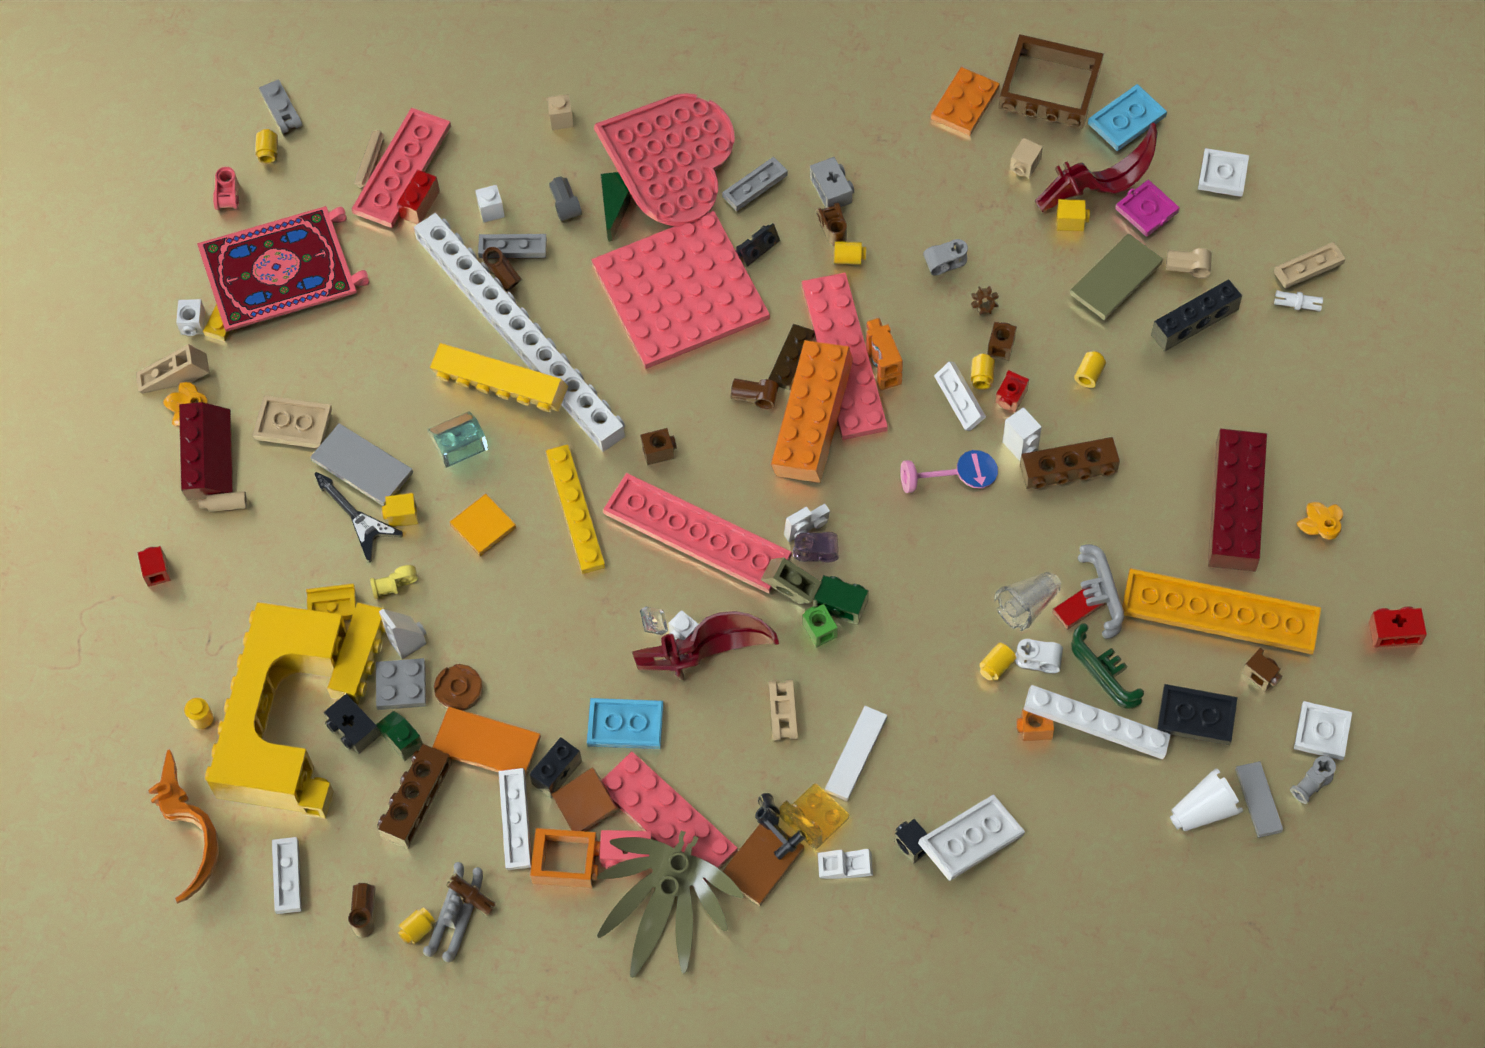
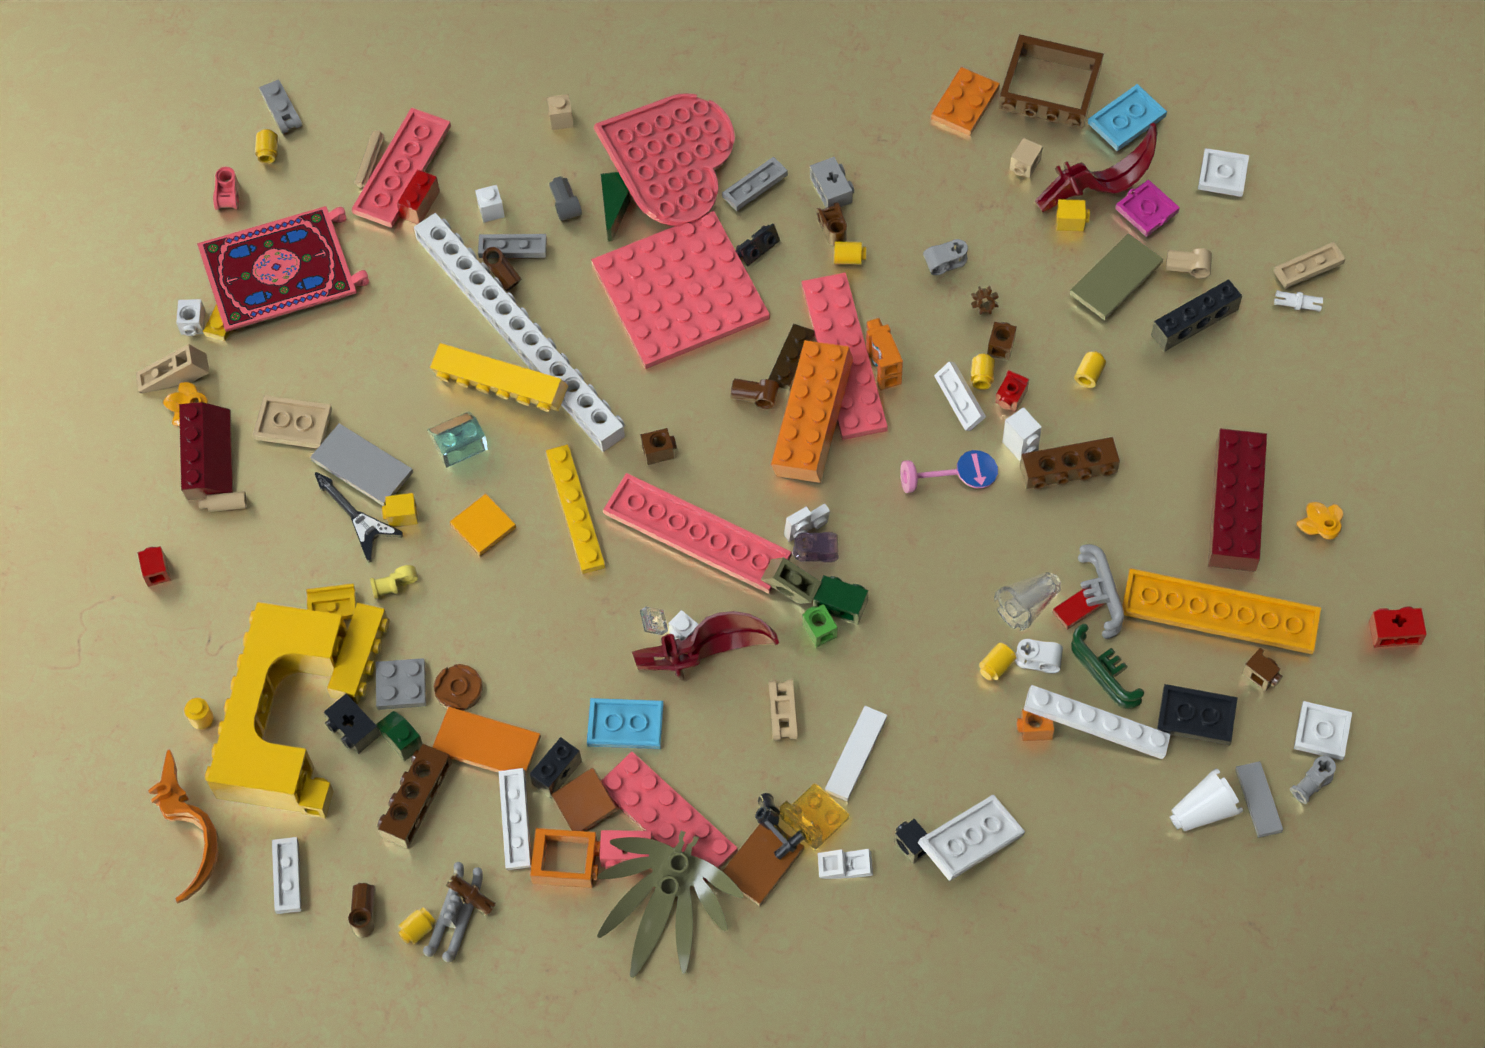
white slope [379,609,426,659] -> none

